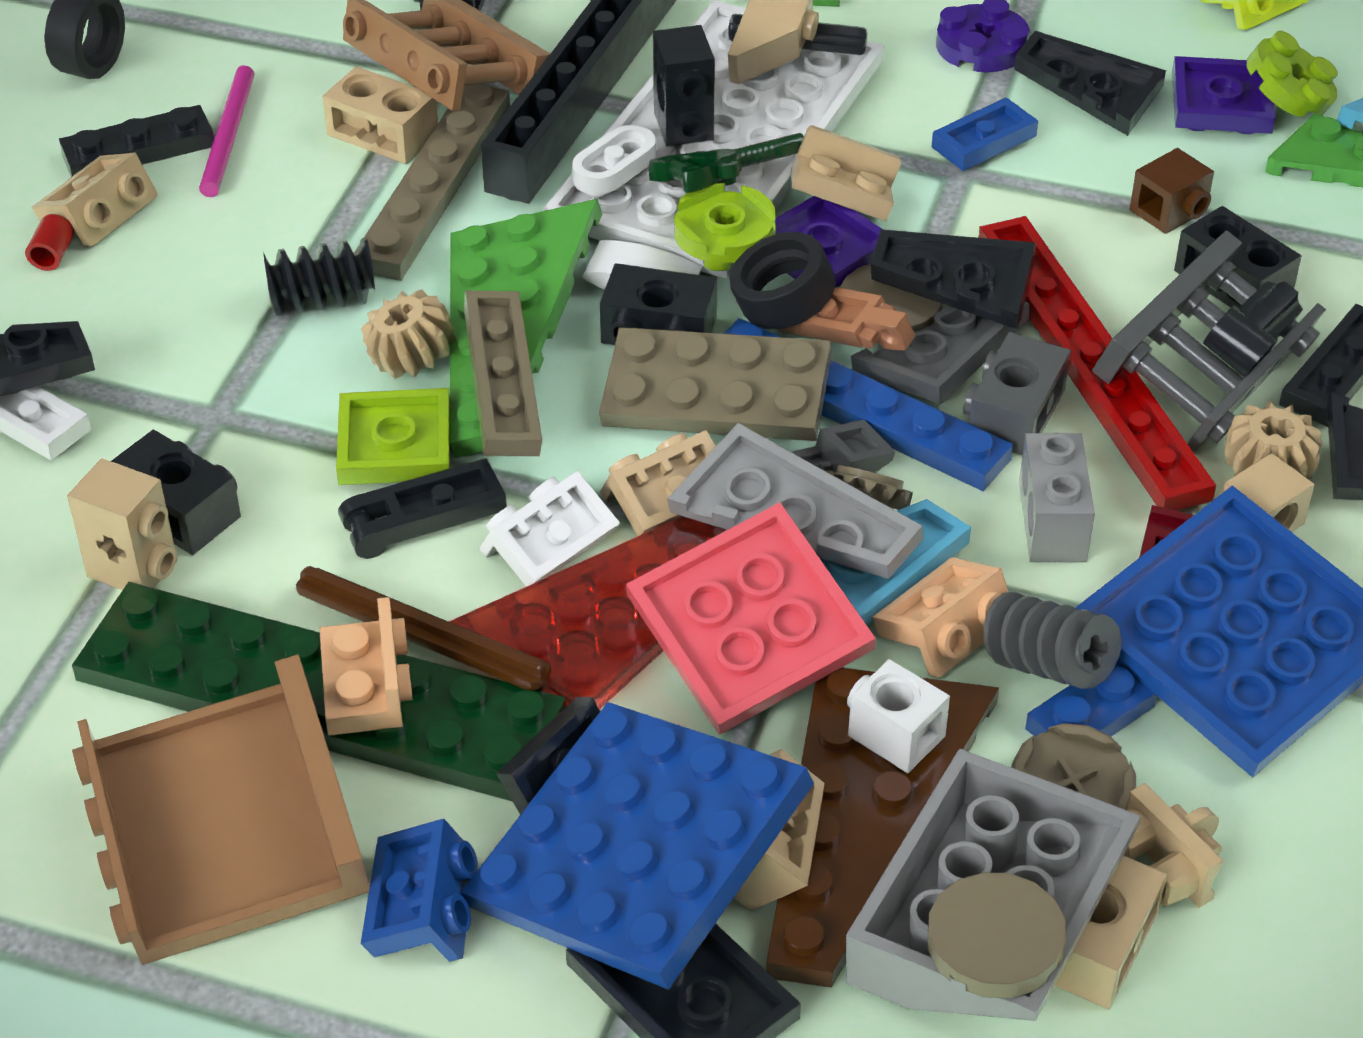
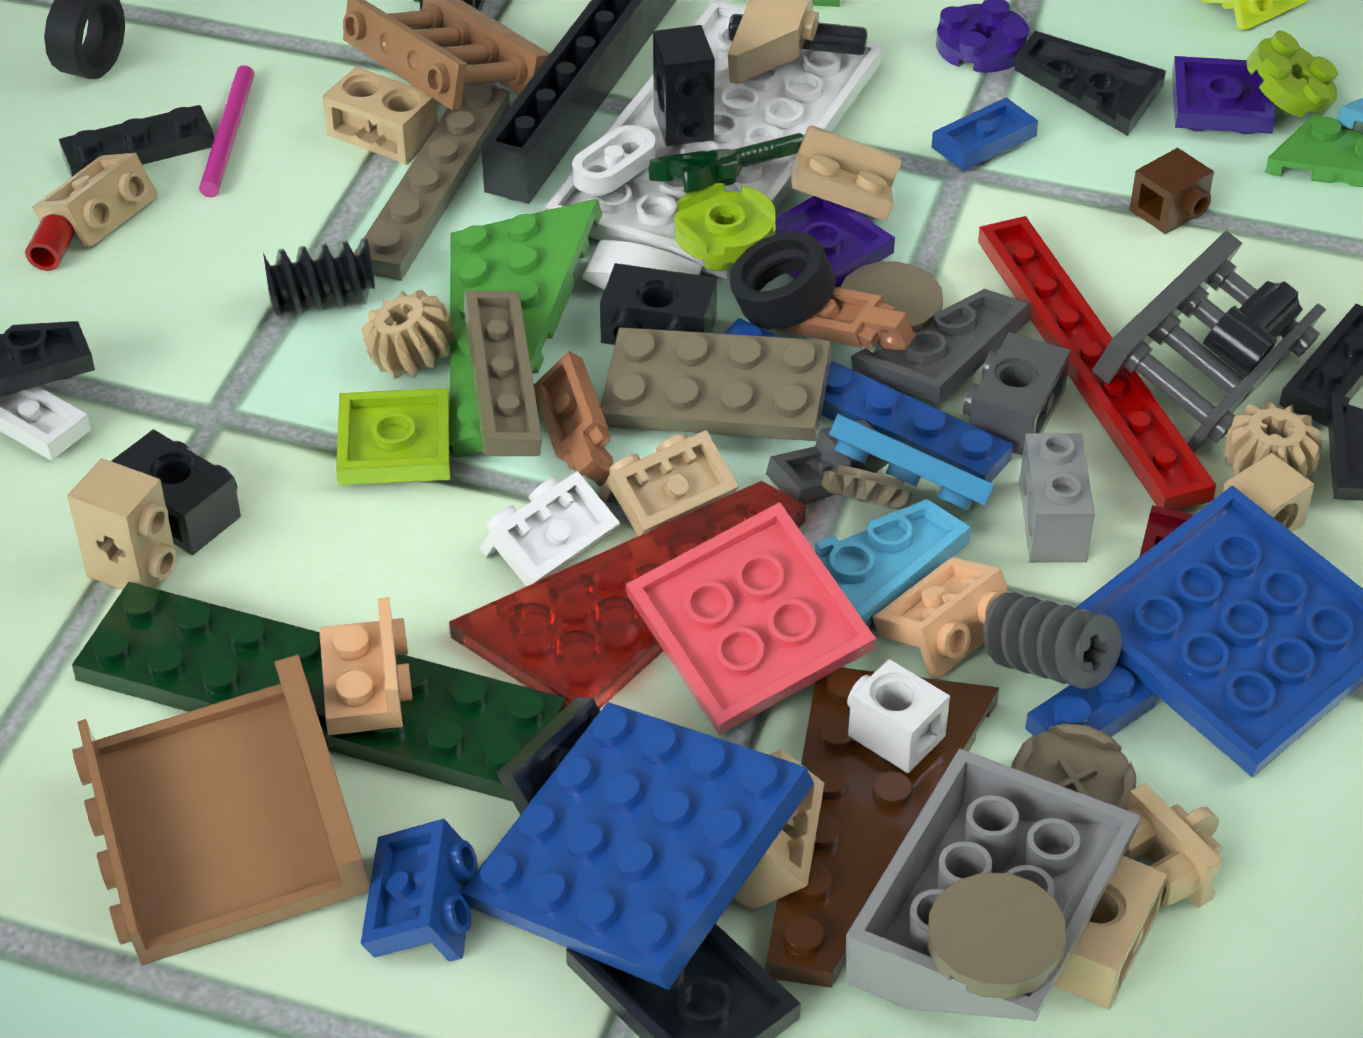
reddish brown axle [296,566,551,691] -> none
black plate [338,458,507,559] -> none
light grey wing [667,423,923,579] -> none
black wing [870,229,1035,330] -> none
black brick [1174,206,1302,308] -> none
none -> nougat hinge [534,351,614,487]
none -> dark azure plate [828,414,994,510]

